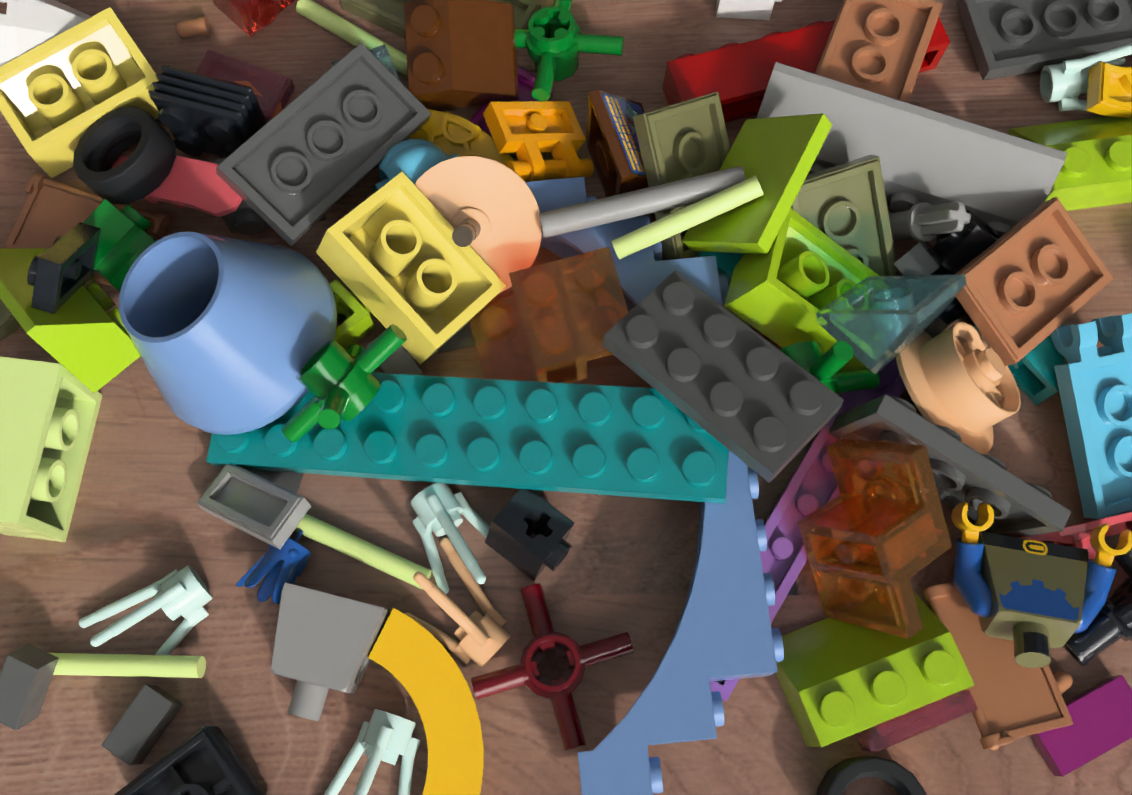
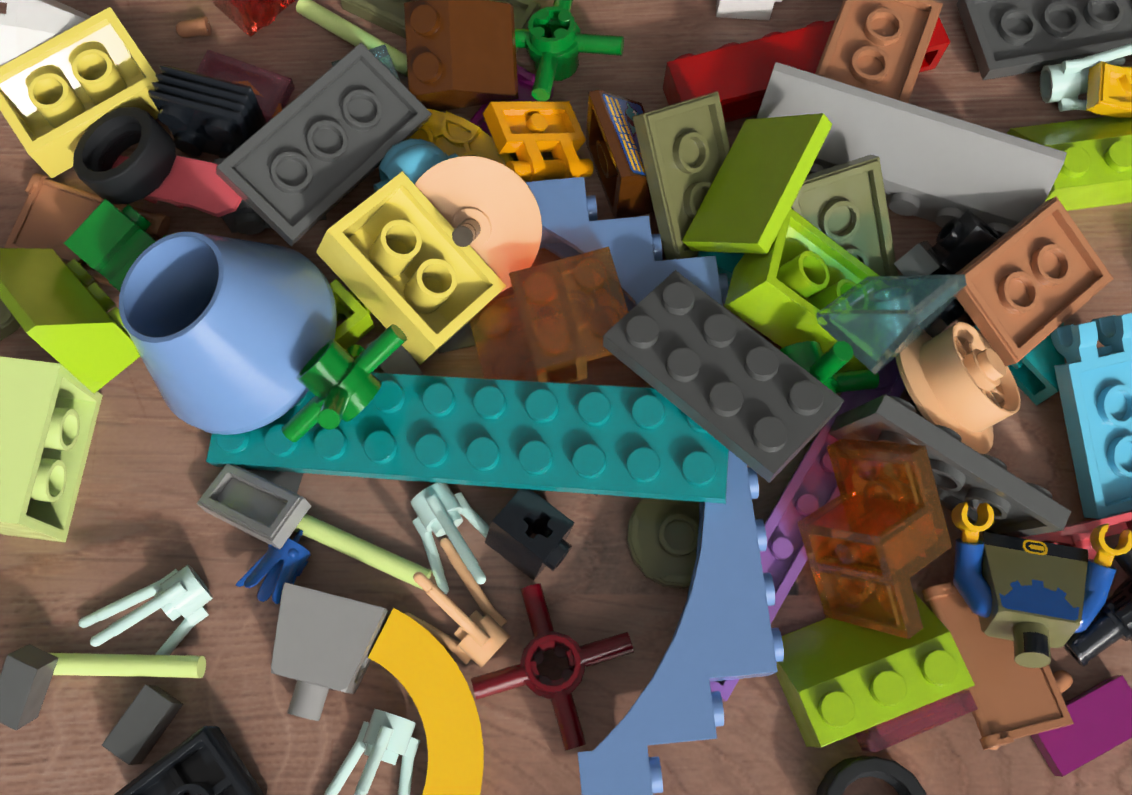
black plate [27,222,101,314] -> none
light grey piece [540,166,745,238] -> none
yellowish green bar [612,175,764,259] -> none
light grey axle [888,201,971,243] -> none
none -> olive tile [627,498,699,589]

